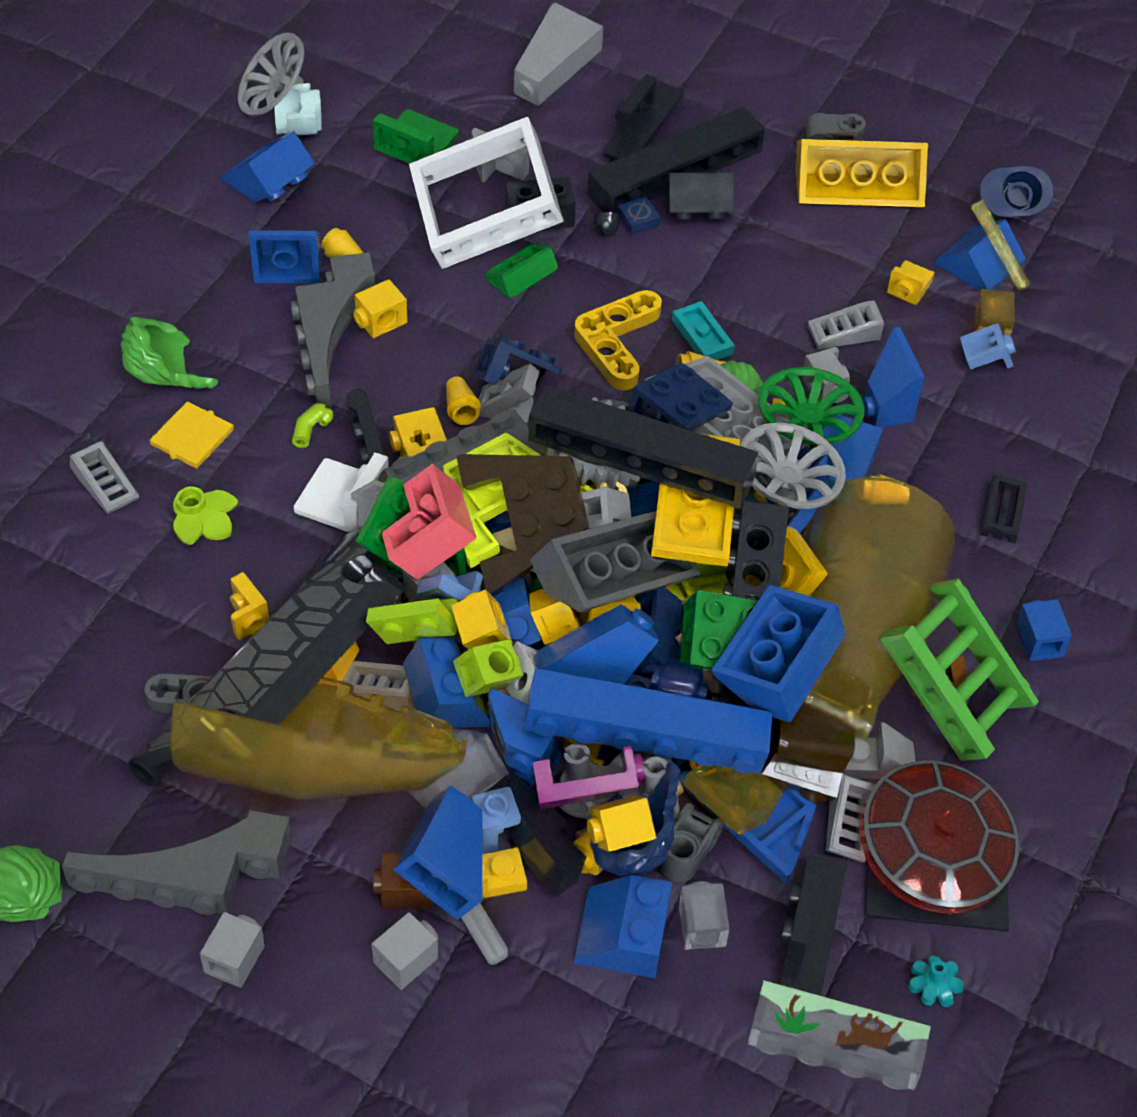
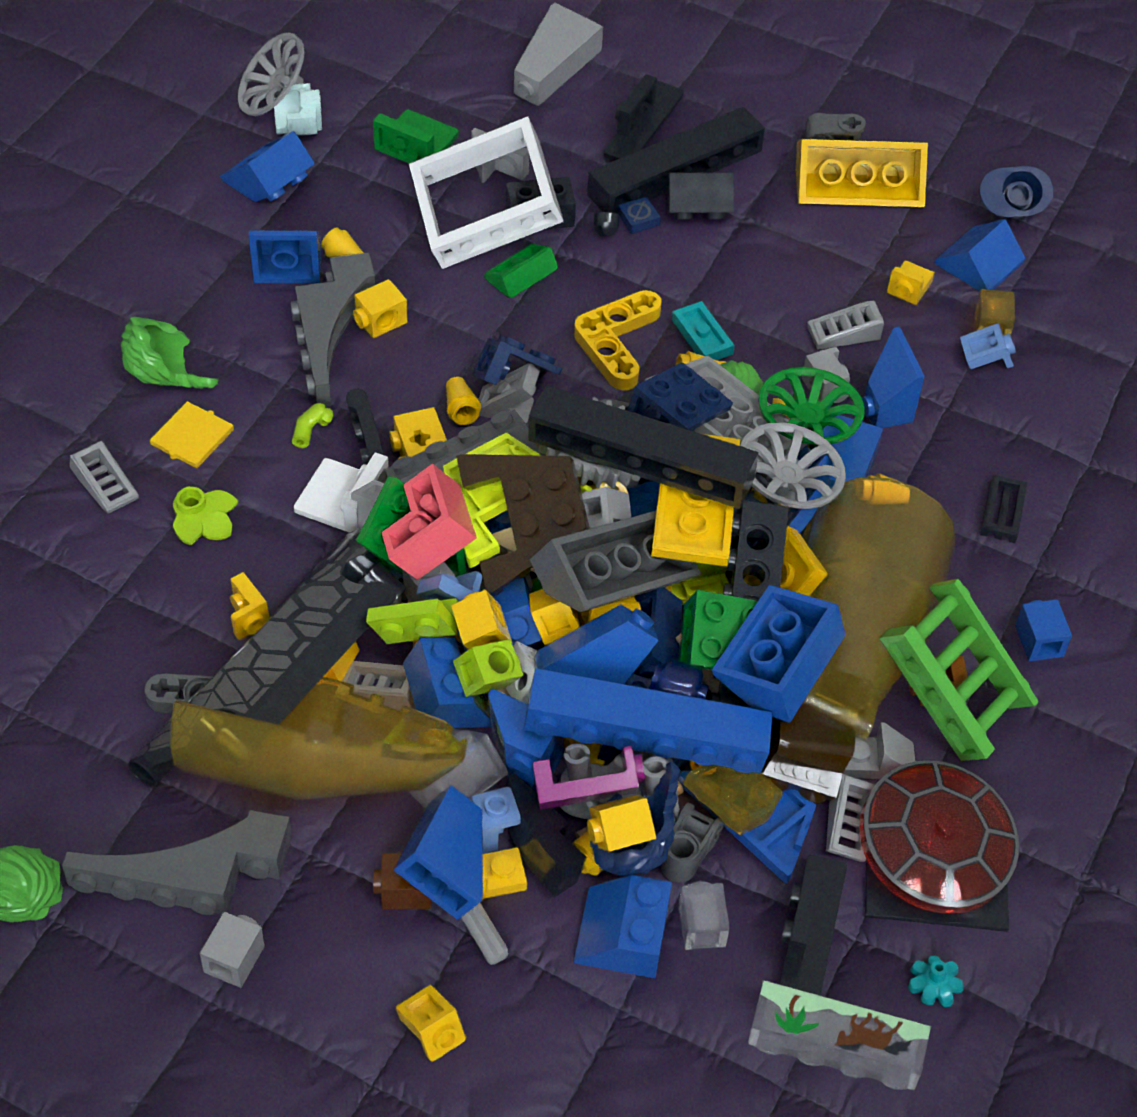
light grey brick [372,912,438,990] -> none
clear yellow bar [971,199,1030,290] -> none
none -> yellow bracket [395,984,466,1061]

